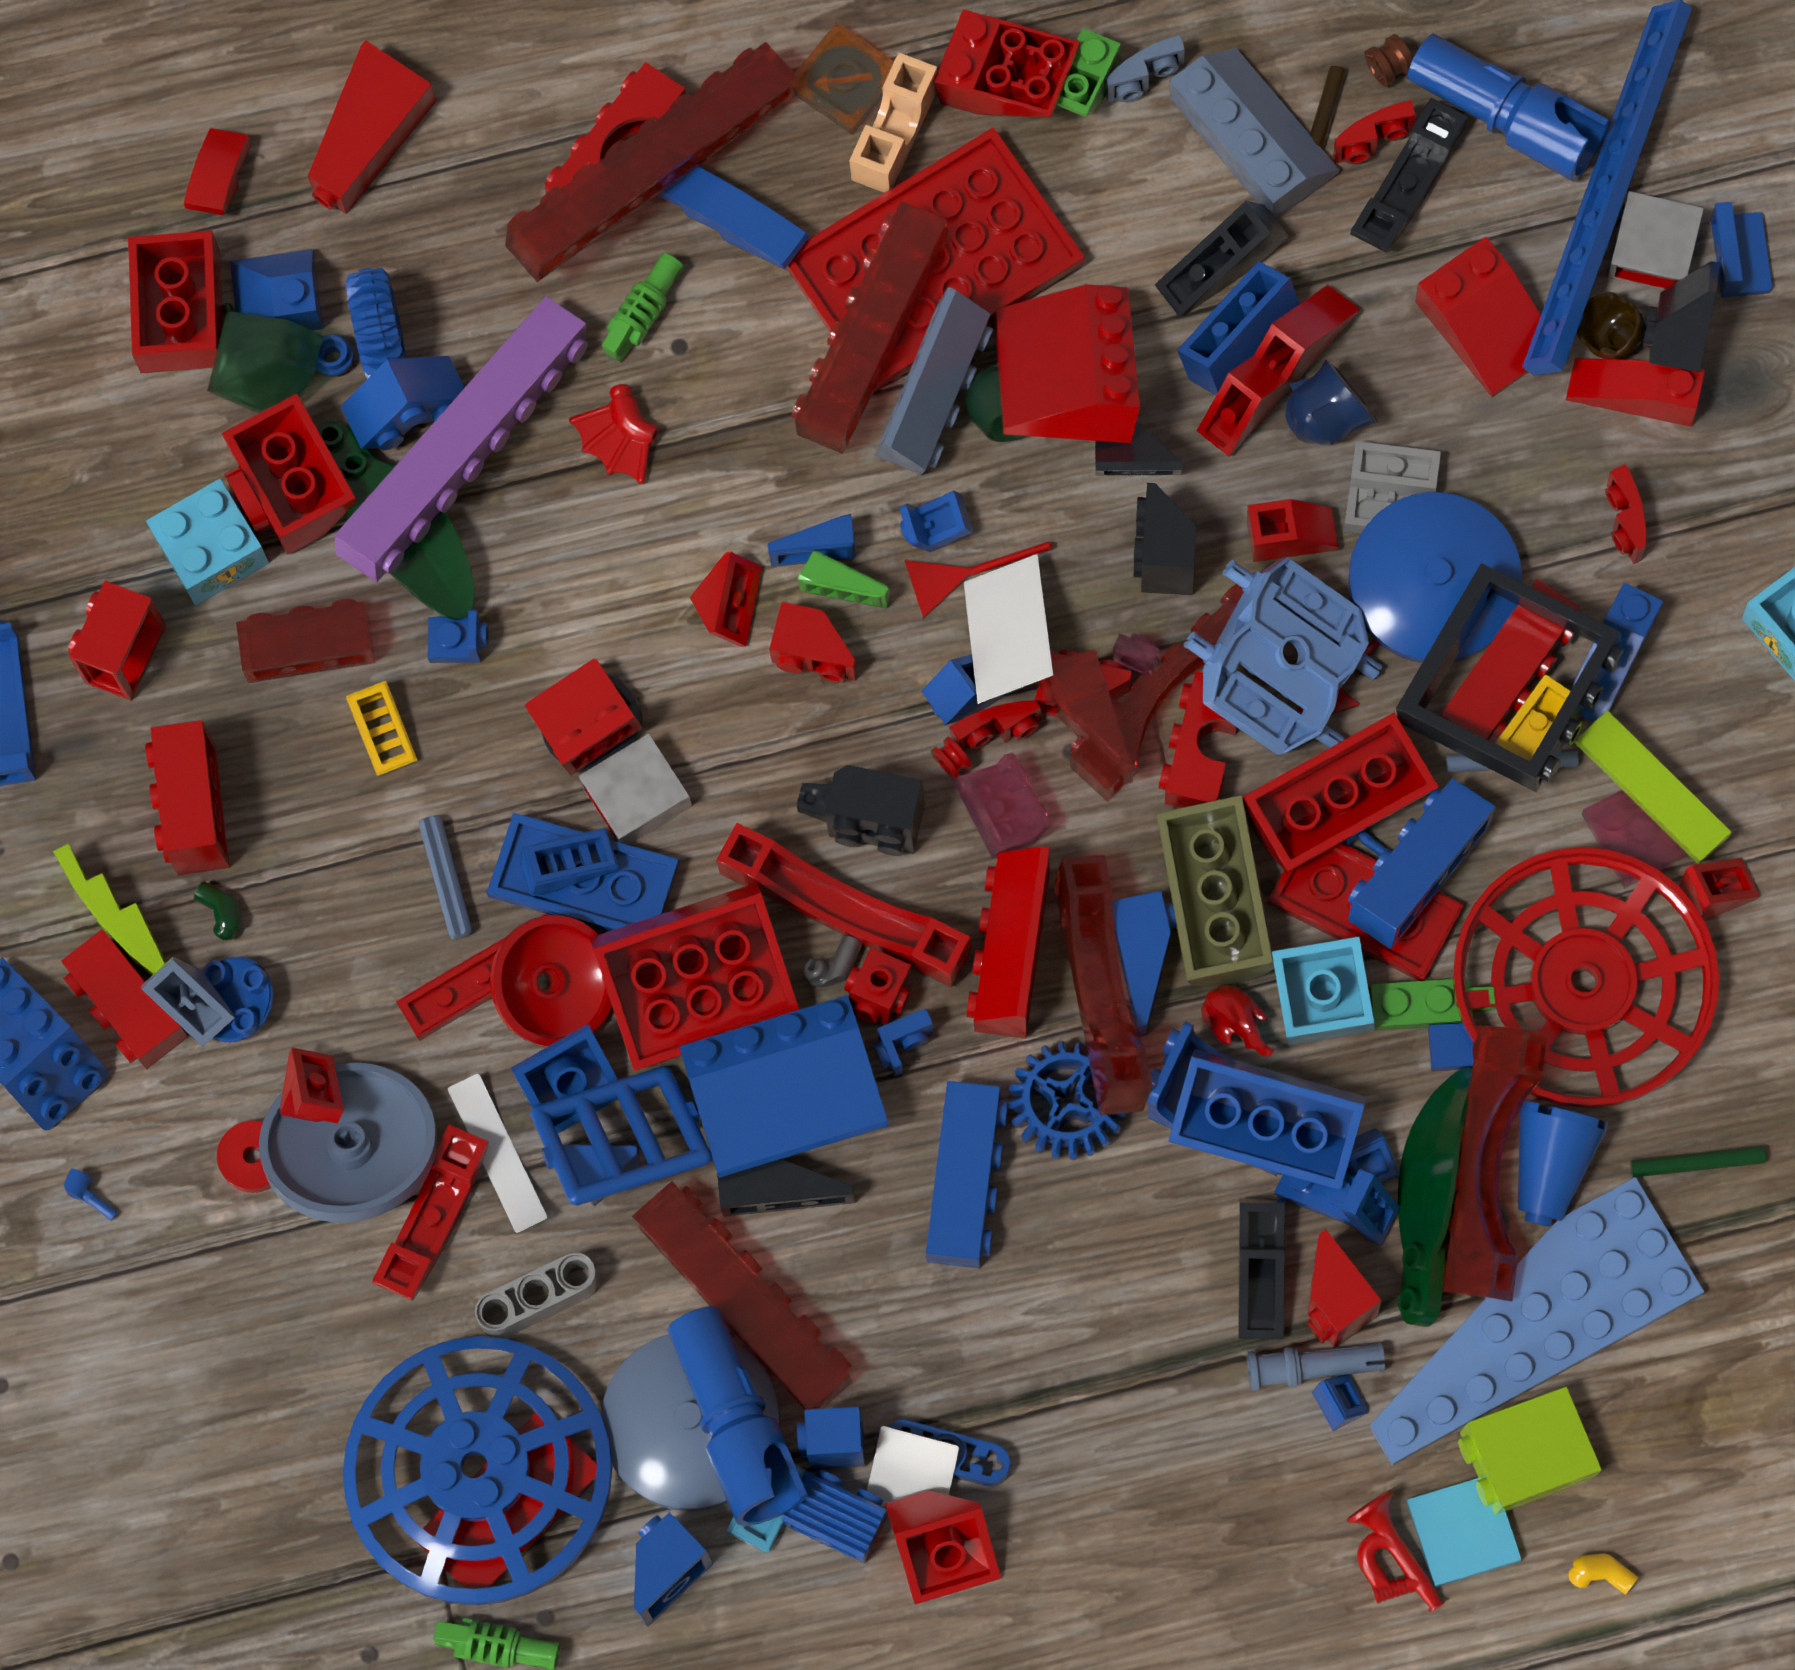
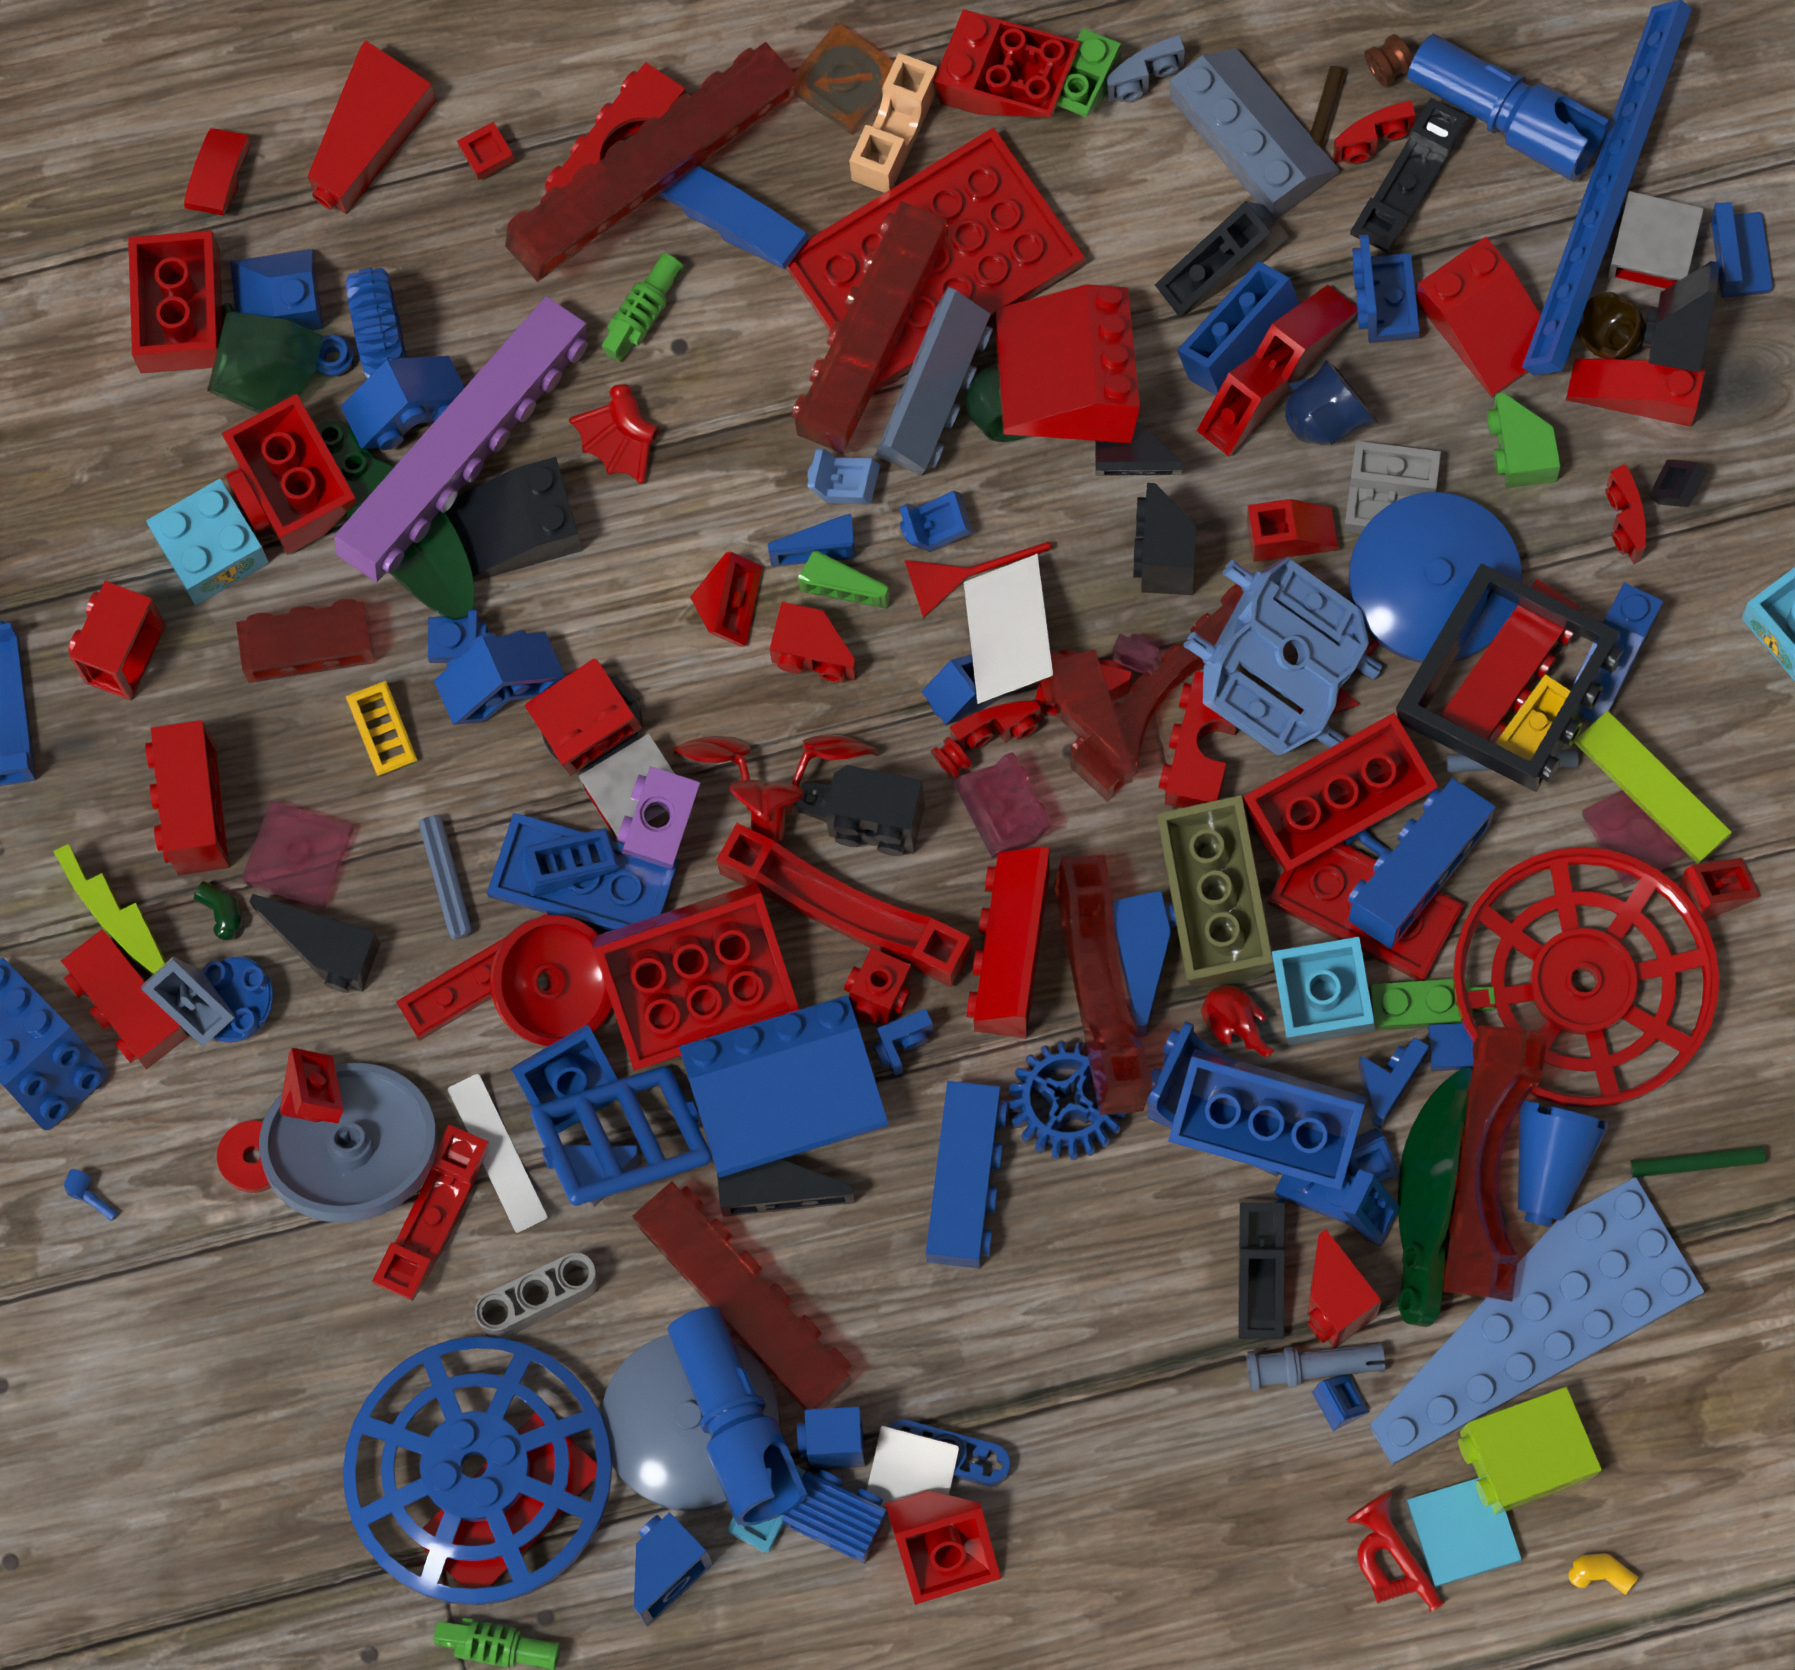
flat silver arm [804,935,863,987] -> none
none -> clear pink plate [241,801,354,909]
none -> black slope [249,893,380,993]
none -> blue brick [434,630,565,725]
none -> black slope [445,457,583,582]
none -> red plate [457,121,515,181]
none -> medium lavender brick [617,766,700,870]
none -> red plant [673,734,878,842]
none -> medium blue bracket [808,449,880,504]
none -> blue bracket [1352,234,1420,343]
none -> blue slope [1358,1037,1429,1129]
none -> bright green slope [1487,393,1560,488]
none -> black plate [1649,459,1708,507]

